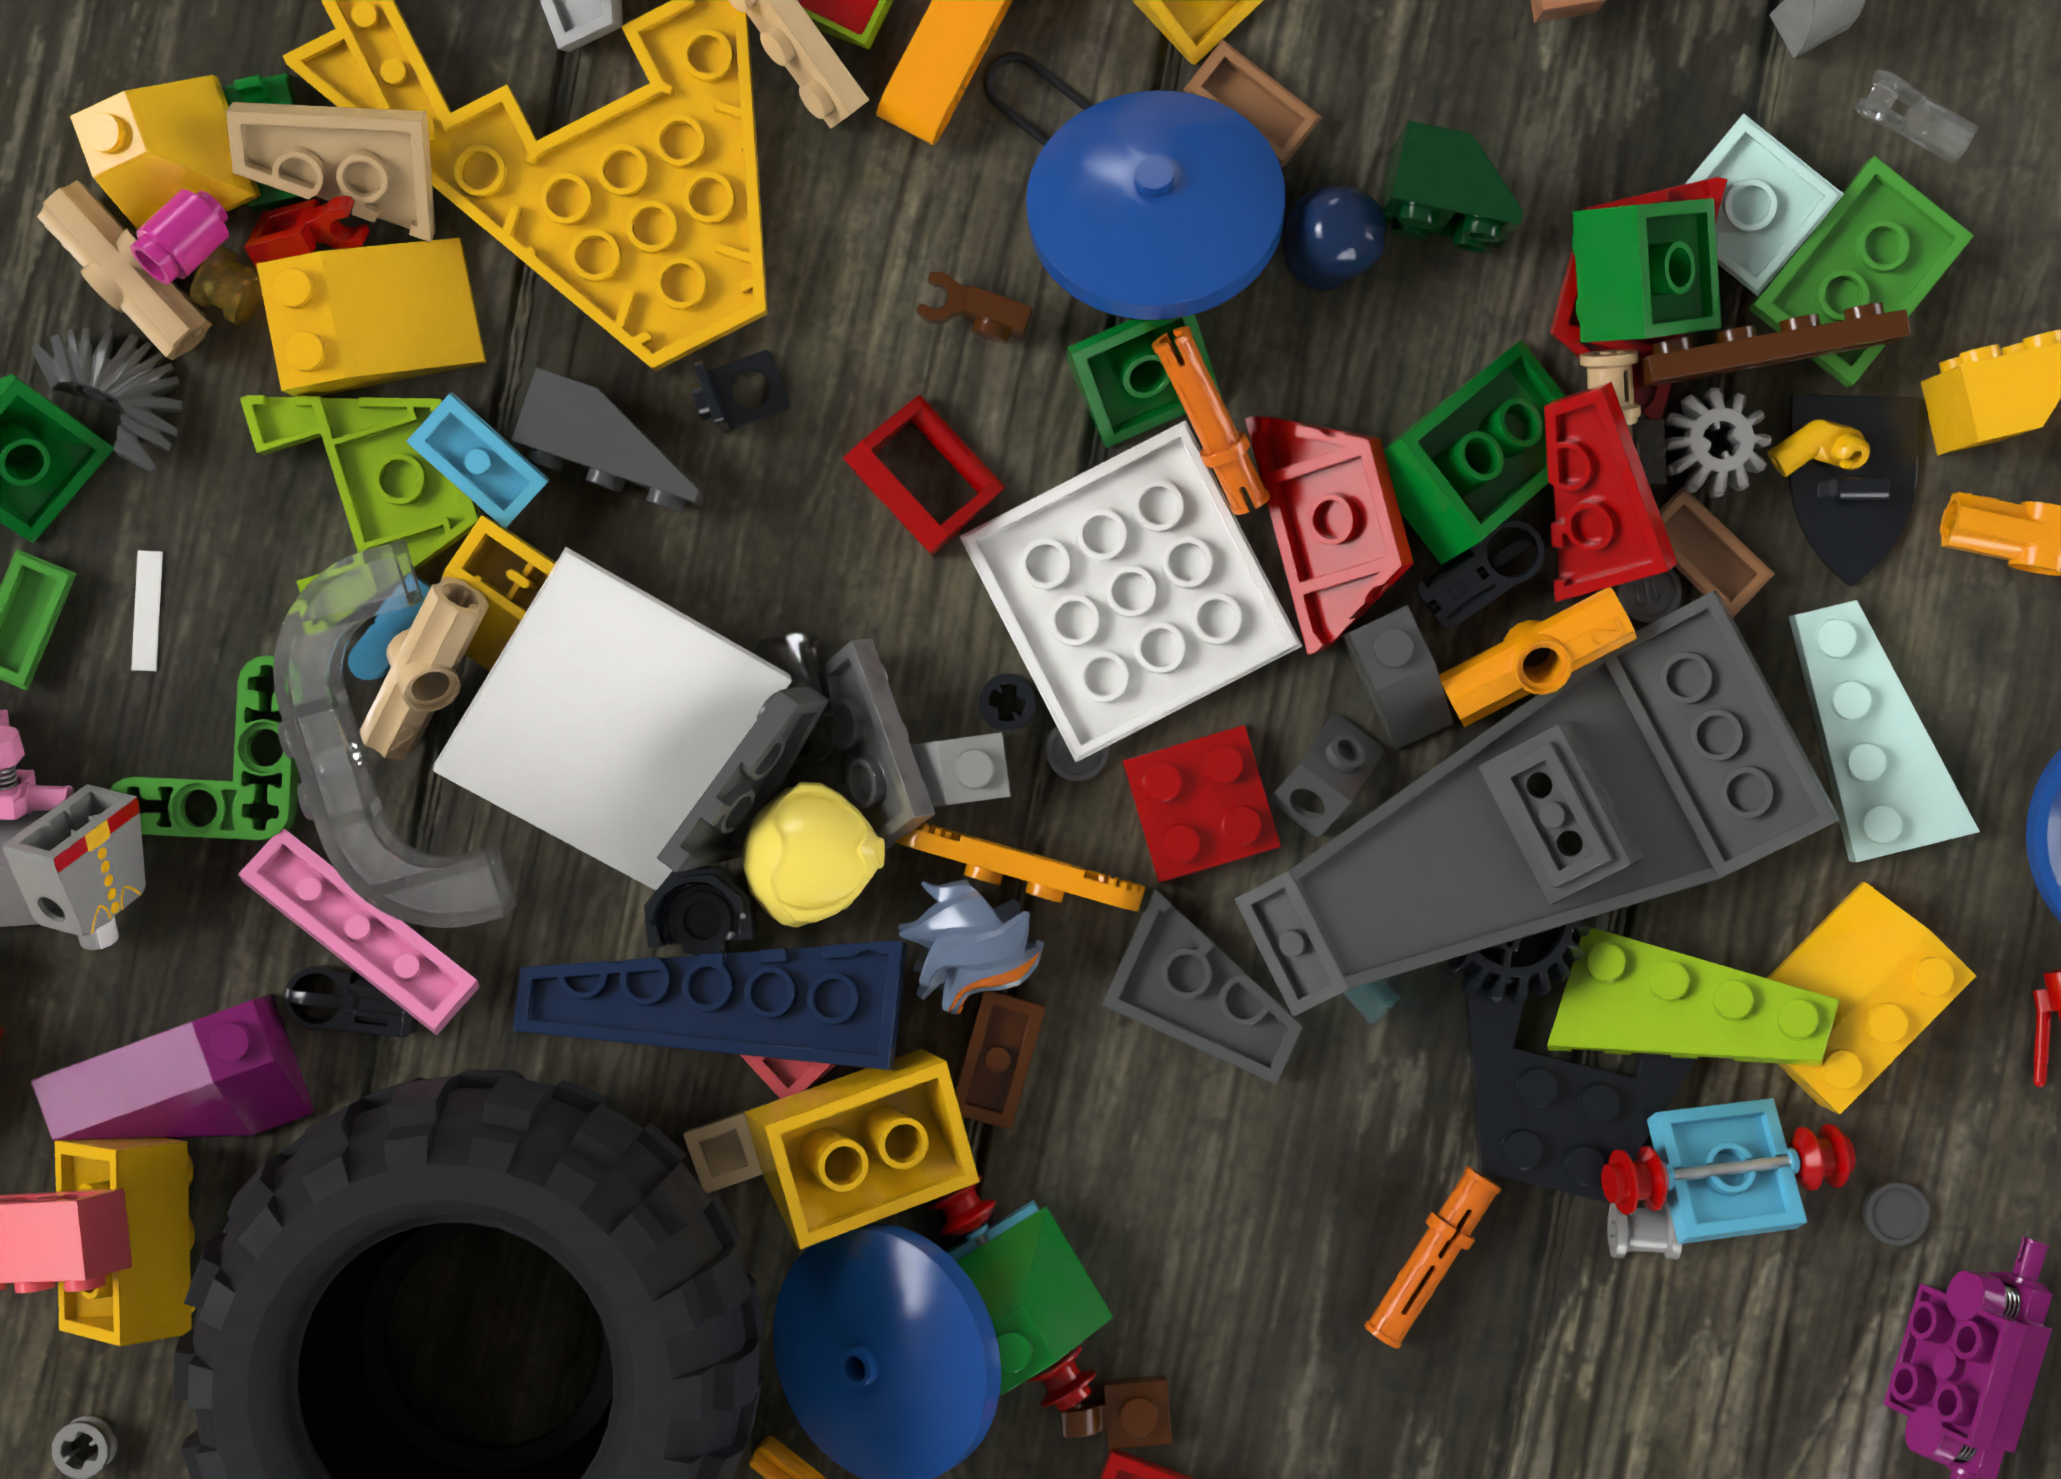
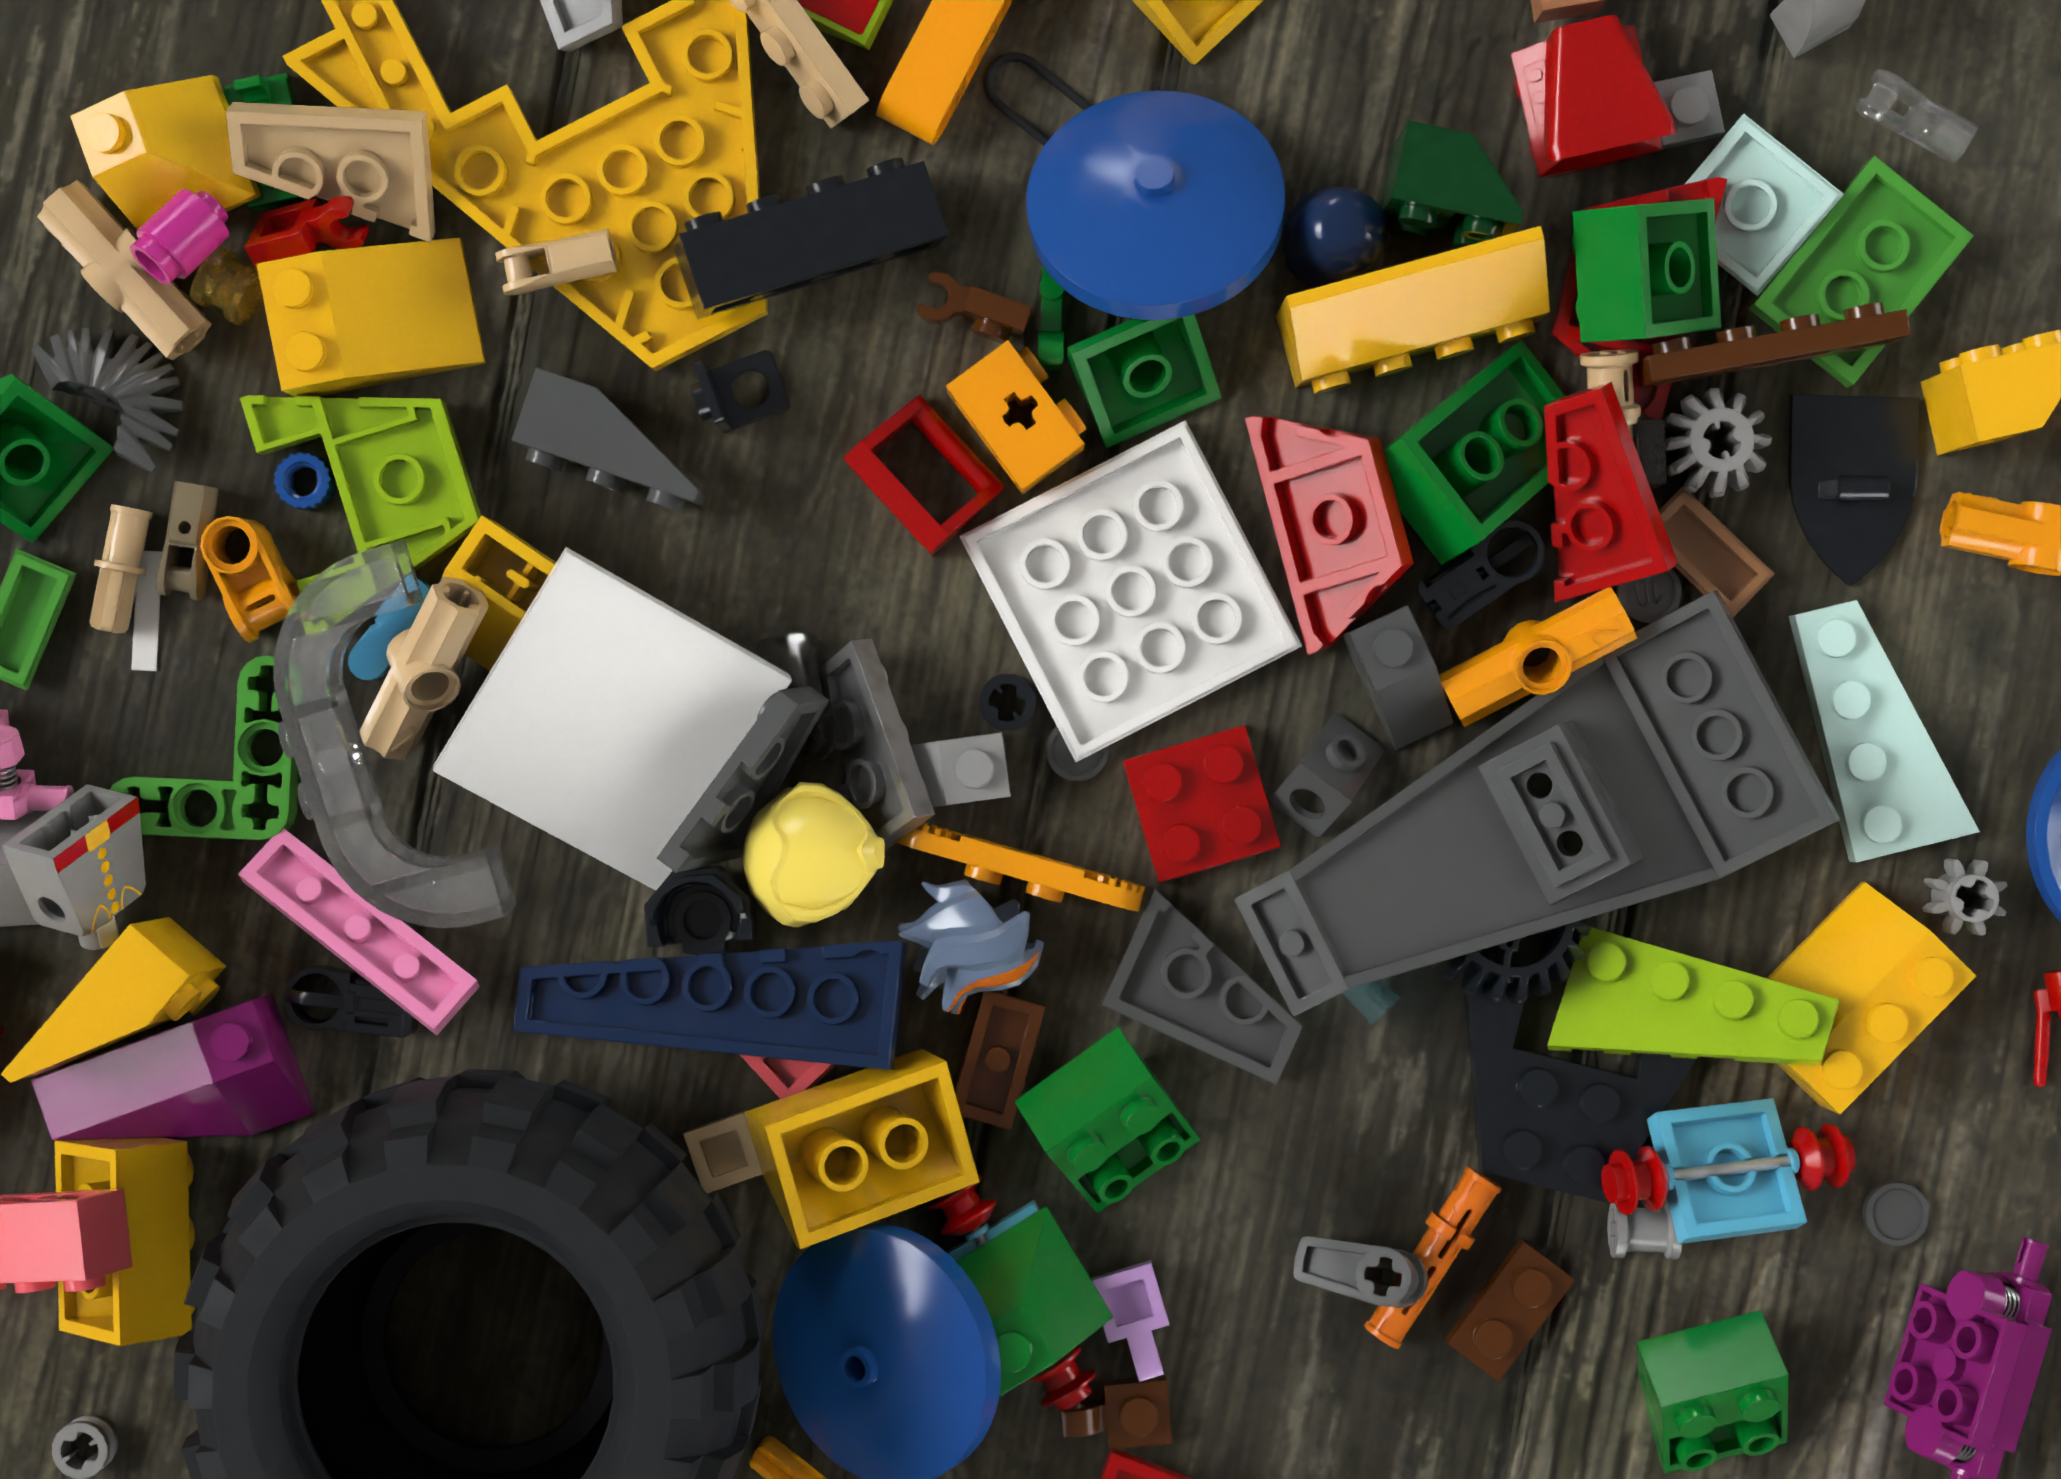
medium azure plate [406,392,549,529] -> none
orange pin [1152,326,1270,515] -> none
medium nougat tile [1183,39,1323,168] -> none
yellow arm [1767,419,1870,477] -> none
none -> yellow slope [1,917,226,1083]
none -> tan axle [89,504,153,633]
none -> dark tan bar [156,481,219,601]
none -> light orange piece [200,516,307,643]
none -> blue axle [273,452,337,511]
none -> tan bar [495,228,619,295]
none -> black brick [673,158,949,319]
none -> light orange brick [946,340,1087,495]
none -> green slope [1014,1027,1200,1214]
none -> green piece [1038,265,1064,370]
none -> lavender plate [1091,1260,1169,1382]
none -> yellow slope [1276,226,1550,394]
none -> dark grey piece [1293,1236,1428,1308]
none -> reddish brown plate [1444,1238,1575,1382]
none -> red piece [1511,15,1677,178]
none -> green slope [1636,1310,1789,1474]
none -> light grey plate [1654,70,1725,149]
none -> light grey gear [1922,858,2008,936]

